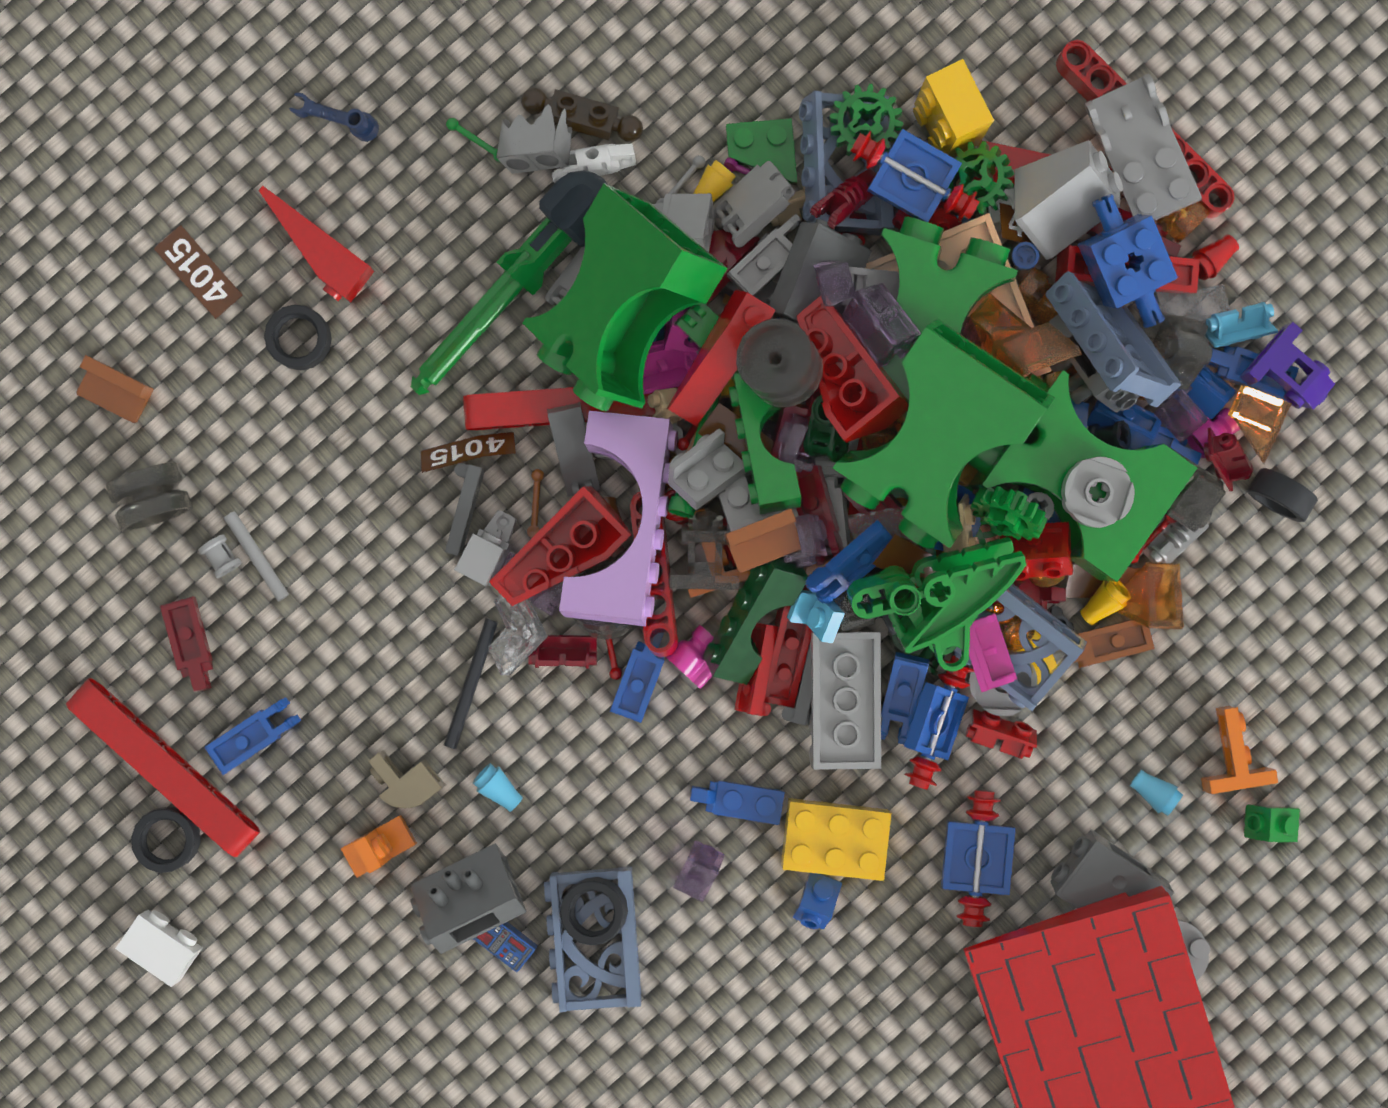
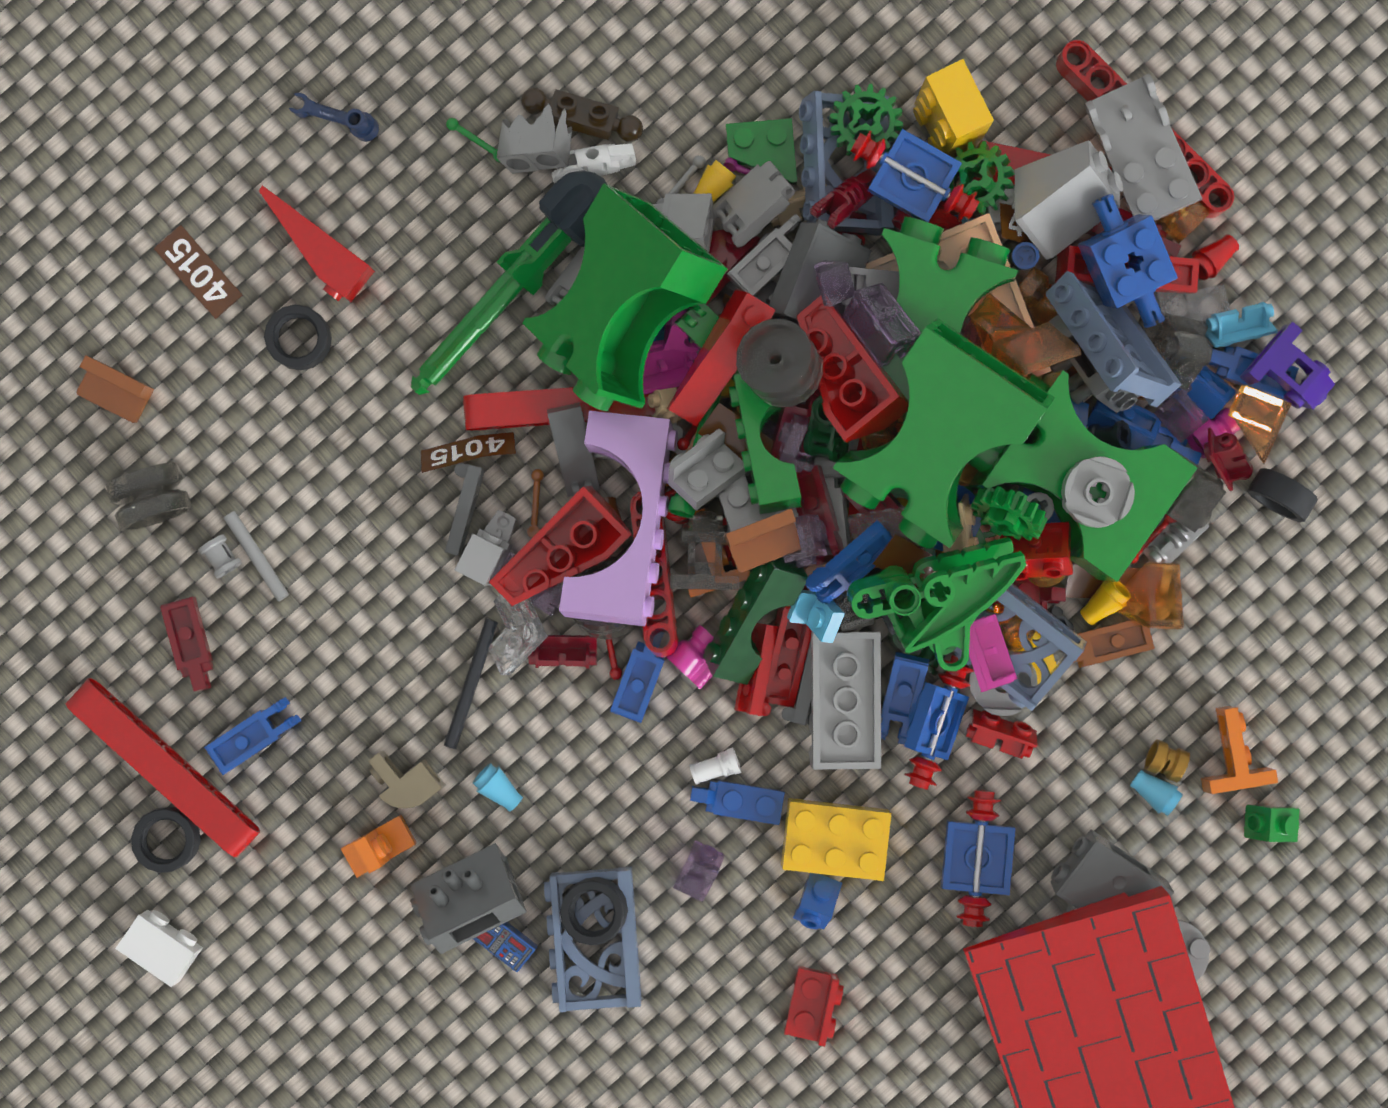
none -> white pin [689,747,742,785]
none -> red bracket [784,966,844,1047]
none -> pearl gold wheel [1144,739,1190,783]

